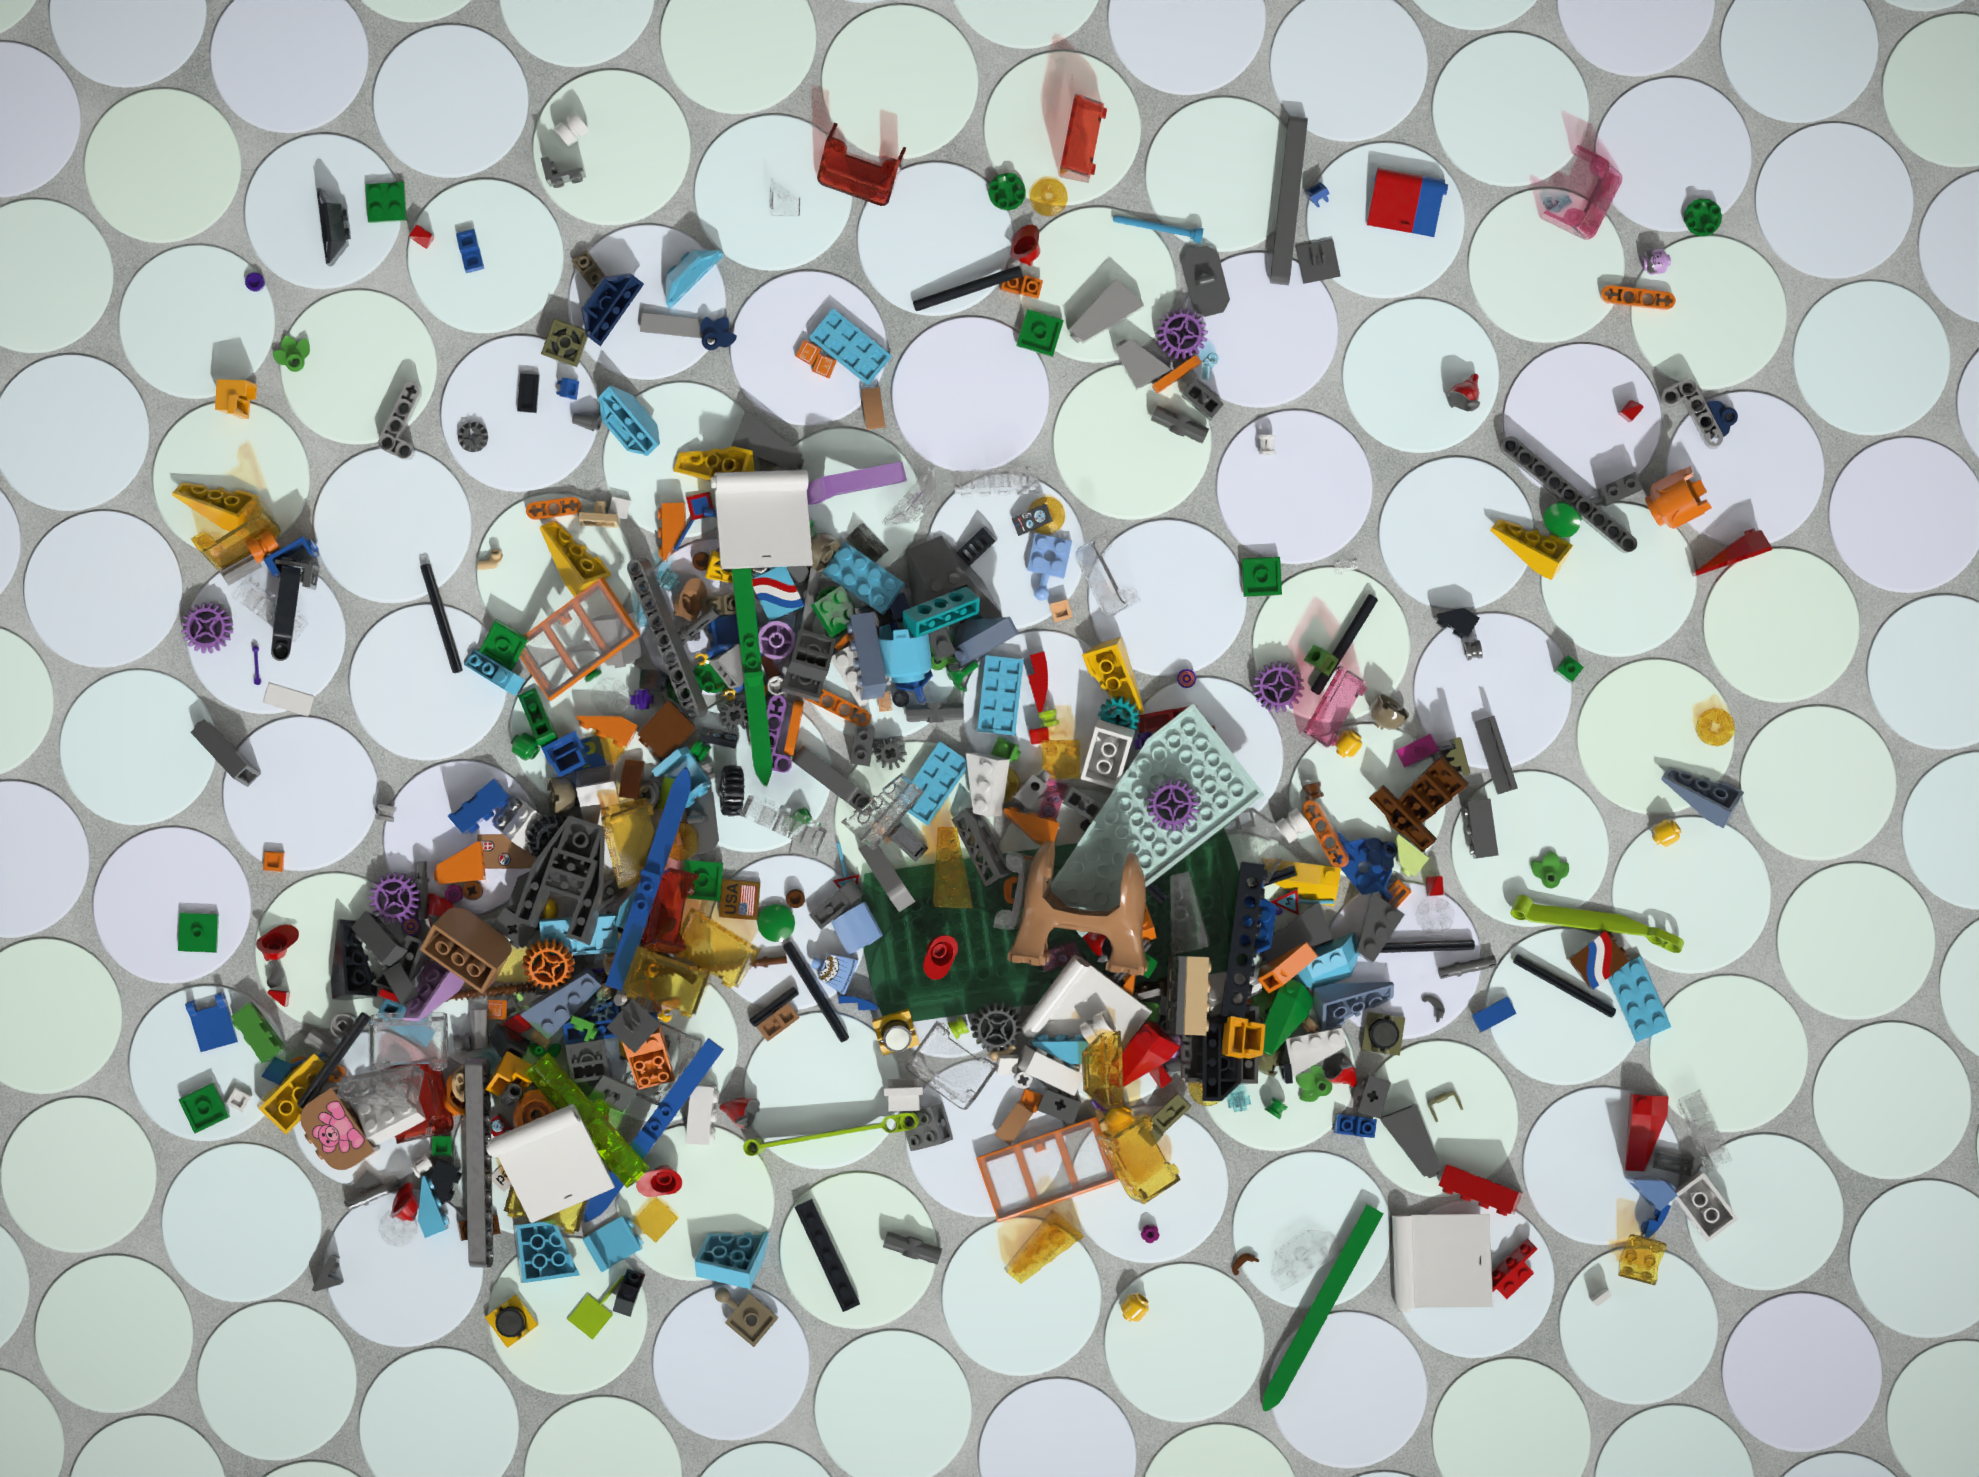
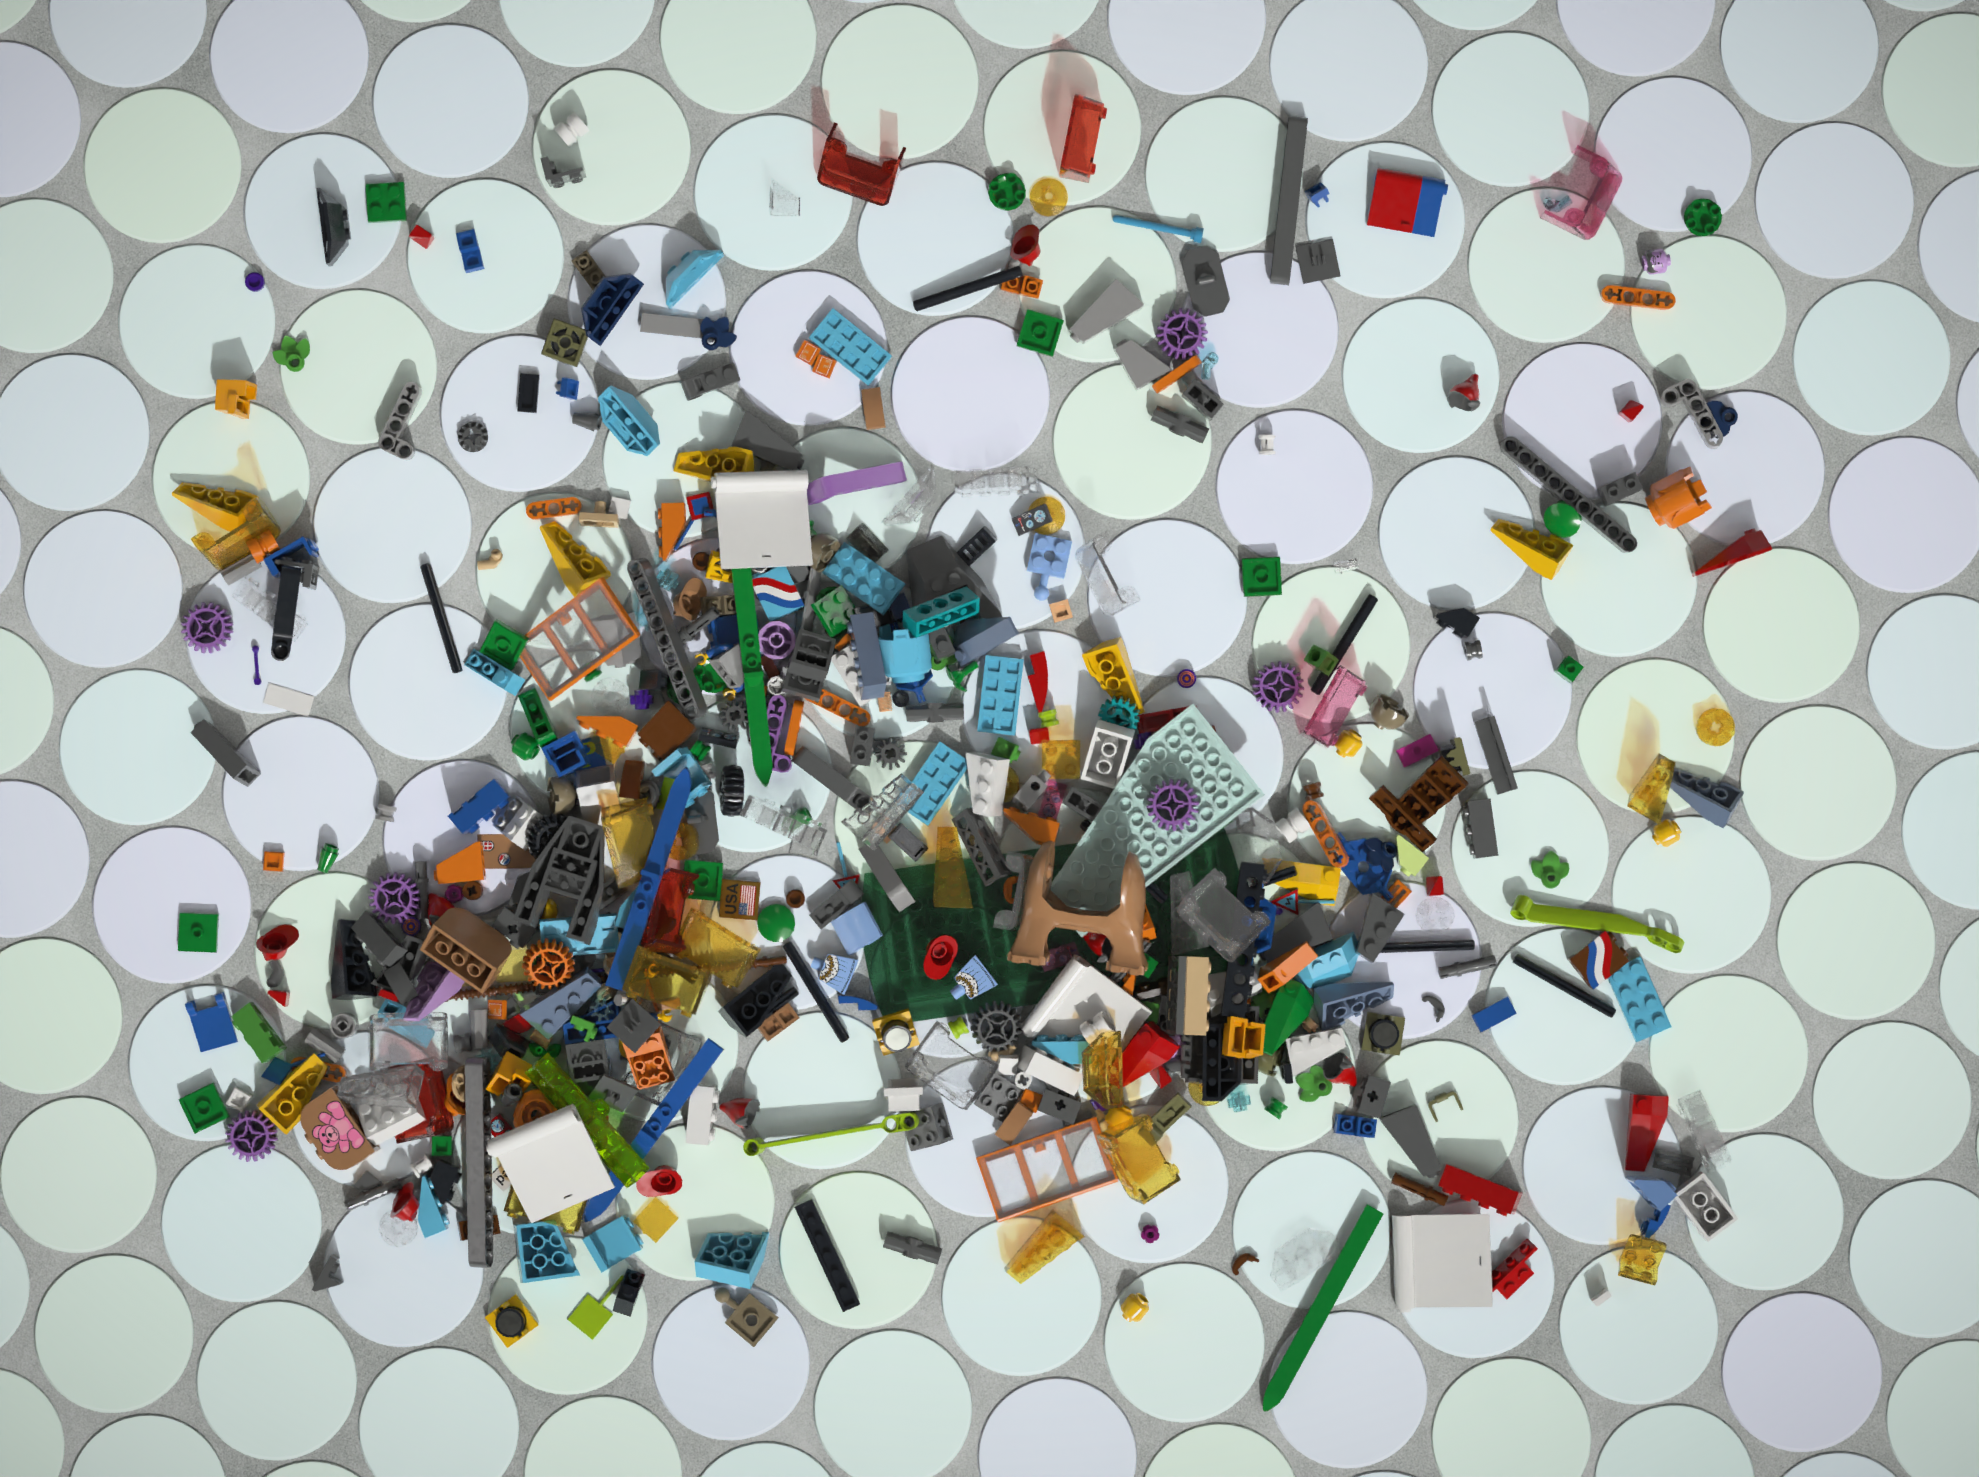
black axle [297,1012,371,1109] -> none
none -> medium lavender gear [225,1110,278,1162]
none -> green cone [317,843,339,873]
none -> dark grey plate [680,363,740,401]
none -> black wedge [718,964,792,1037]
none -> light blue torso [950,955,998,1000]
none -> dark grey hinge [974,1072,1024,1122]
none -> clear windscreen [1177,868,1271,962]
none -> reddish brown pin [1391,1172,1449,1207]
none -> clear yellow wedge [1627,753,1676,825]

